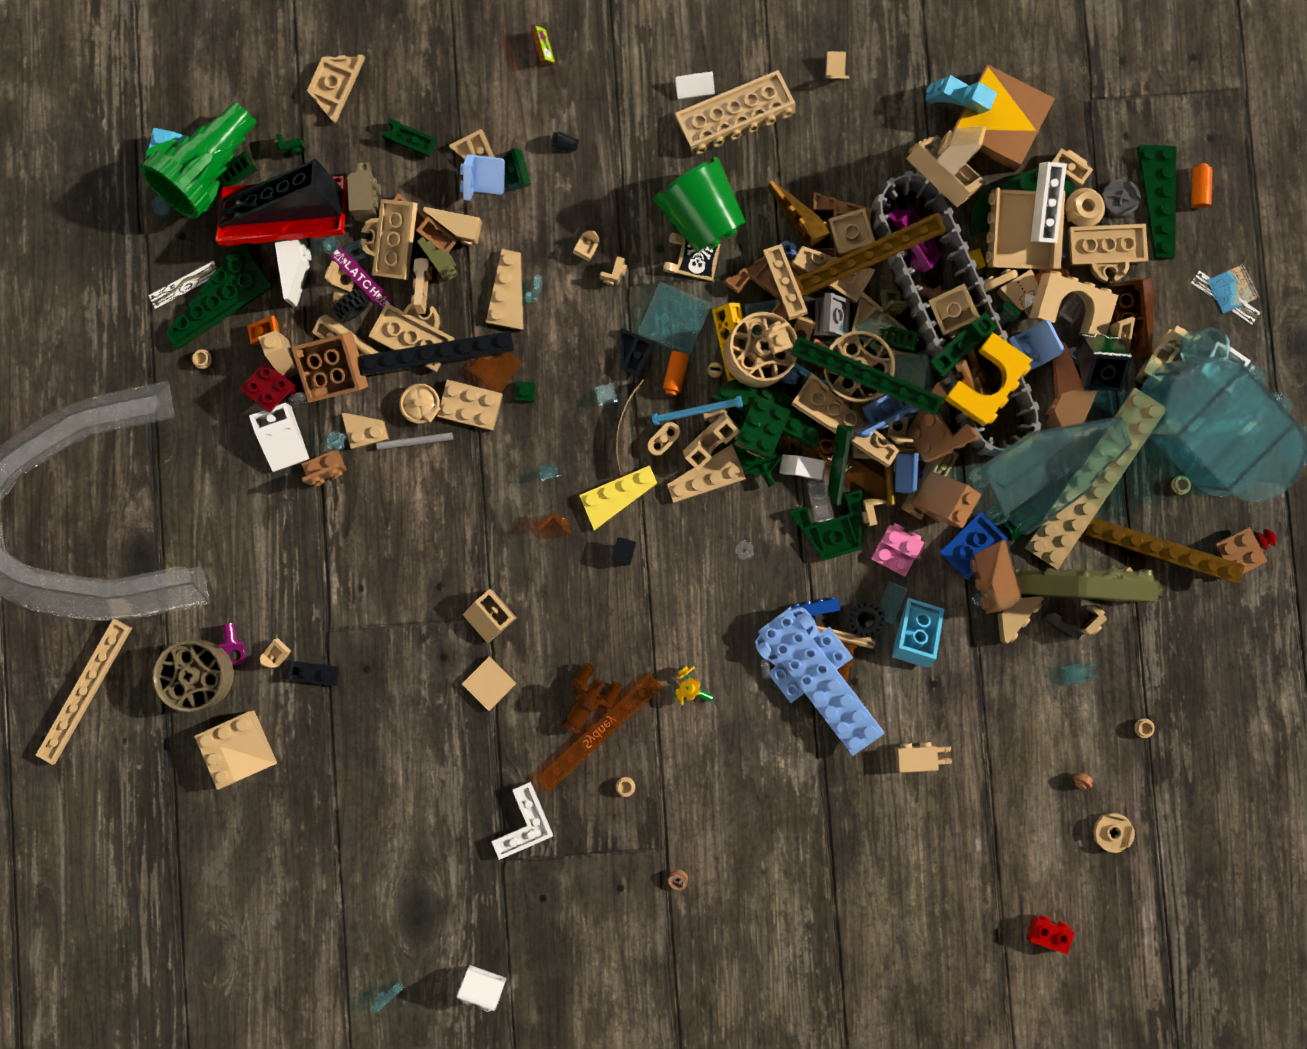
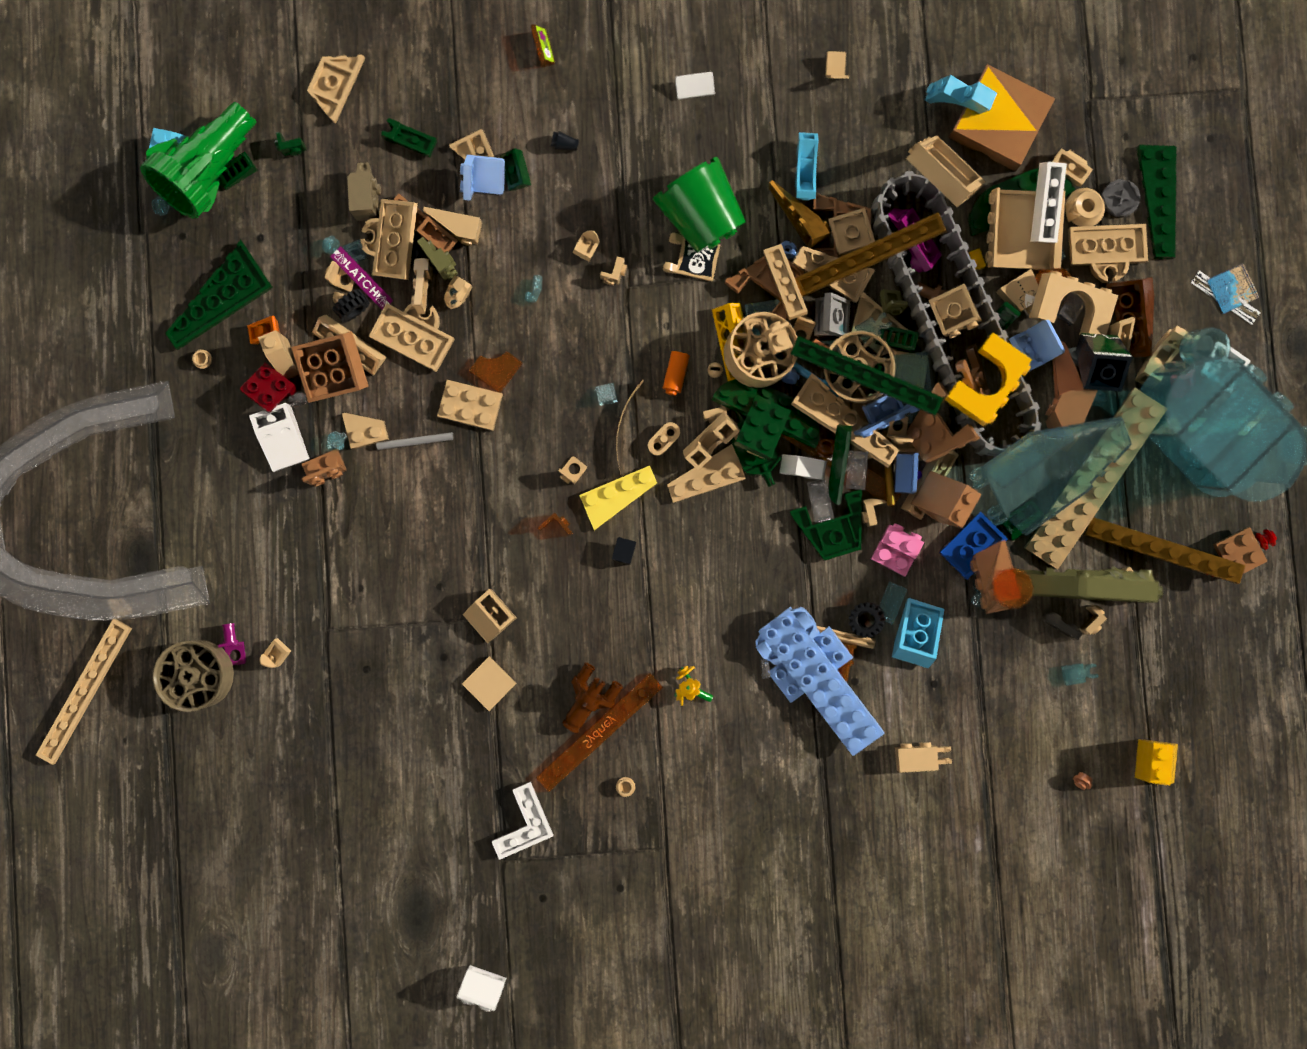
sticker [149,261,217,309] -> none
tan slope [194,711,277,790] -> none
black piece [216,159,347,246] -> none
white slope [275,239,311,307] -> none
black plate [282,660,340,686] -> none
black plate [359,331,514,376] -> none
clear light blue plate [371,981,404,1013] -> none
tan piece [399,384,441,423] -> none
tan wing [486,249,524,331] -> none
dark green plate [515,381,536,402] -> none
clear light blue slope [538,463,560,481] -> none
black wing [620,328,655,378] -> none
clear light blue plate [637,281,712,355] -> none
dark azure bar [652,396,743,425] -> none
medium nougat tile [668,870,688,890] -> none
tan bracket [675,70,795,156] -> none
clear plate [735,541,754,560] -> none
blue piece [792,597,840,616] -> none
dark green slope [930,312,998,377] -> none
tan slope [936,126,987,176] -> none
tan plate [983,268,1019,293] -> none
tan slope [997,596,1044,644] -> none
red brick [1025,914,1075,955] -> none
tan plate [1093,813,1135,853] -> none
tan plate [1134,718,1155,738] -> none
tan plate [1171,476,1191,495] -> none
orange brick [1191,163,1212,209] -> none
none -> tan rock [444,275,472,309]
none -> tan bracket [558,456,587,484]
none -> medium azure arch [795,132,819,201]
none -> clear slope [846,450,868,490]
none -> clear orange tile [992,568,1034,609]
none -> yellow slope [1135,739,1178,785]

